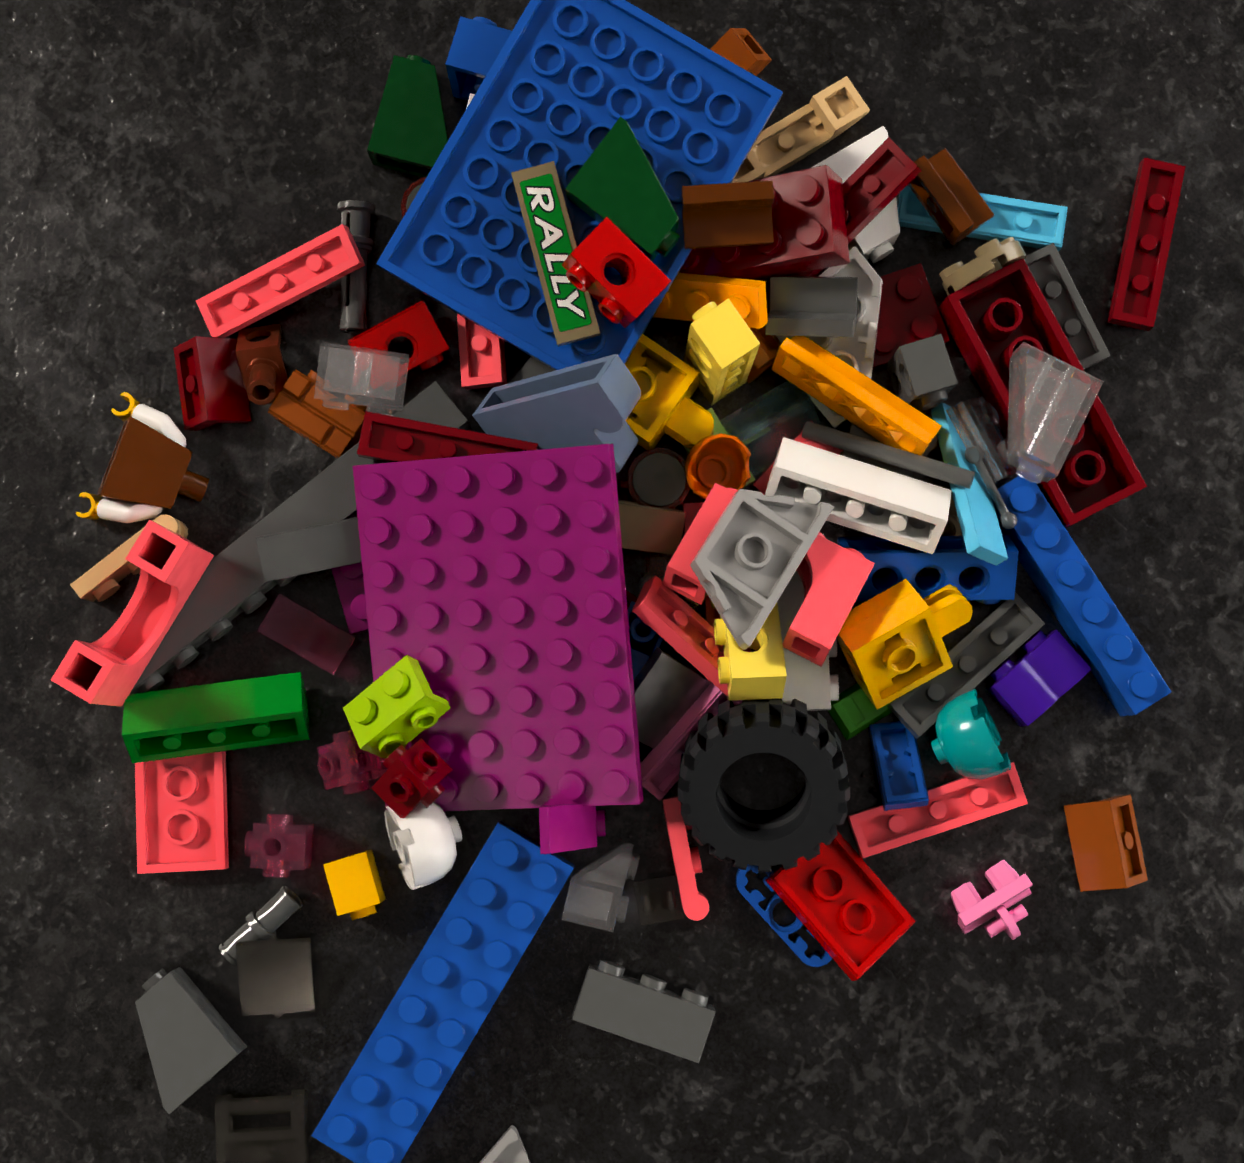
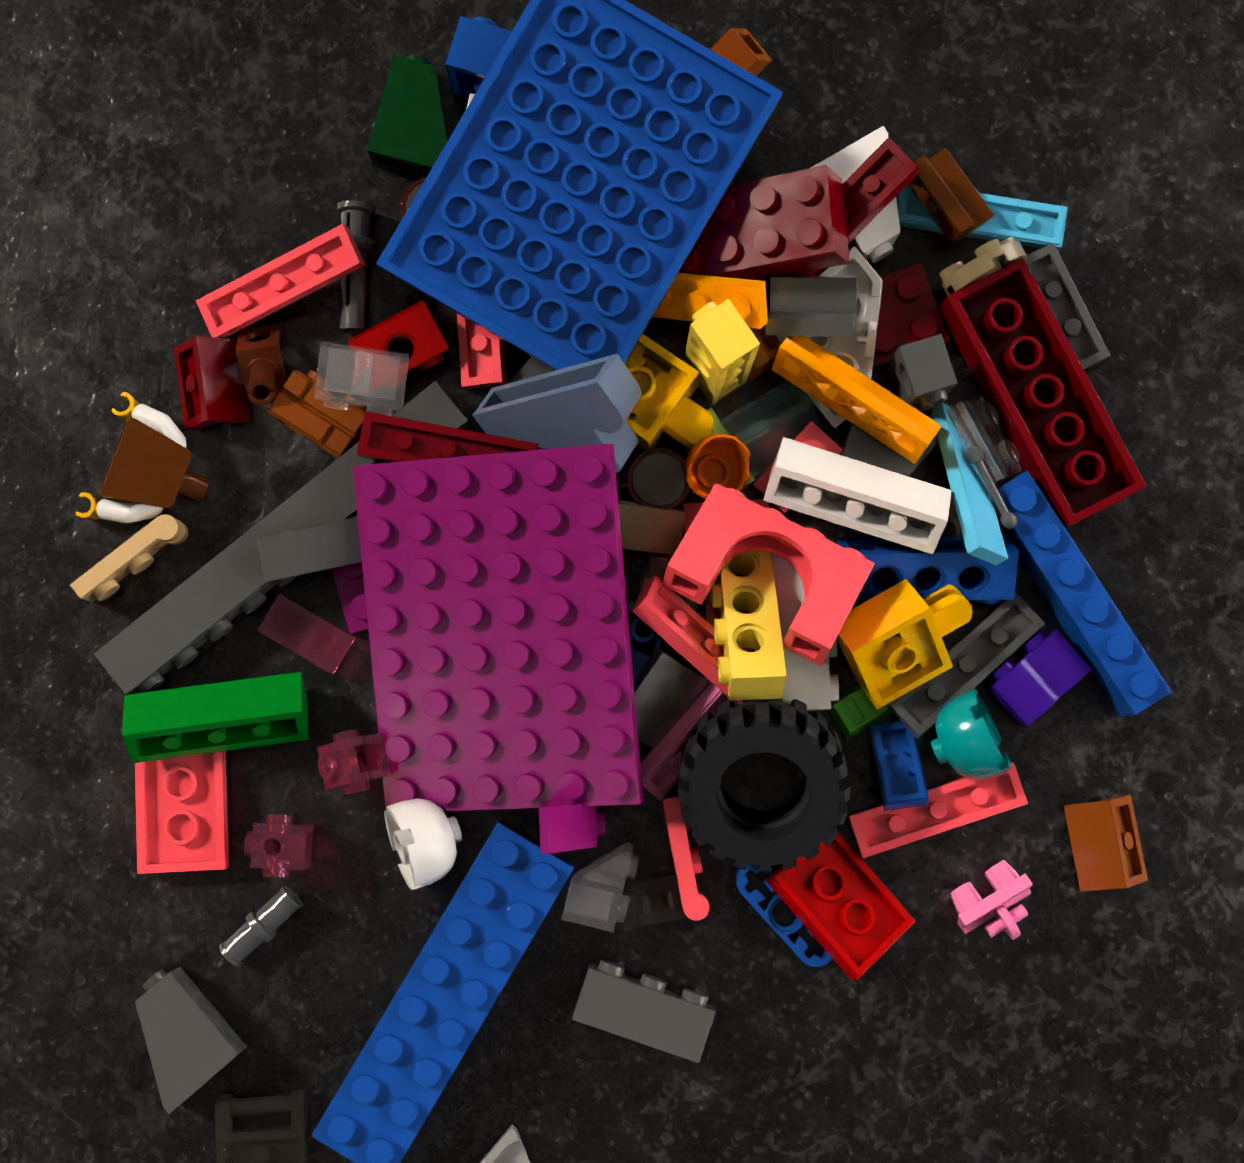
coral arch [51,519,214,707] -> none
clear smoke piece [236,936,316,1018] -> none
yellow brick [323,849,386,920] -> none
lime bracket [343,655,450,759] -> none
dark red brick [371,738,453,819] -> none
tile [511,161,601,347] -> none
red brick [562,217,671,328] -> none
dark green slope [565,117,680,262] -> none
reddish brown panel [681,180,774,250] -> none
light grey wing [690,489,834,650] -> none
tan slope [732,76,870,183] -> none
dark grey bar [802,421,975,489] -> none
clear slope [1007,342,1104,483] -> none
dark red plate [1108,157,1186,331] -> none

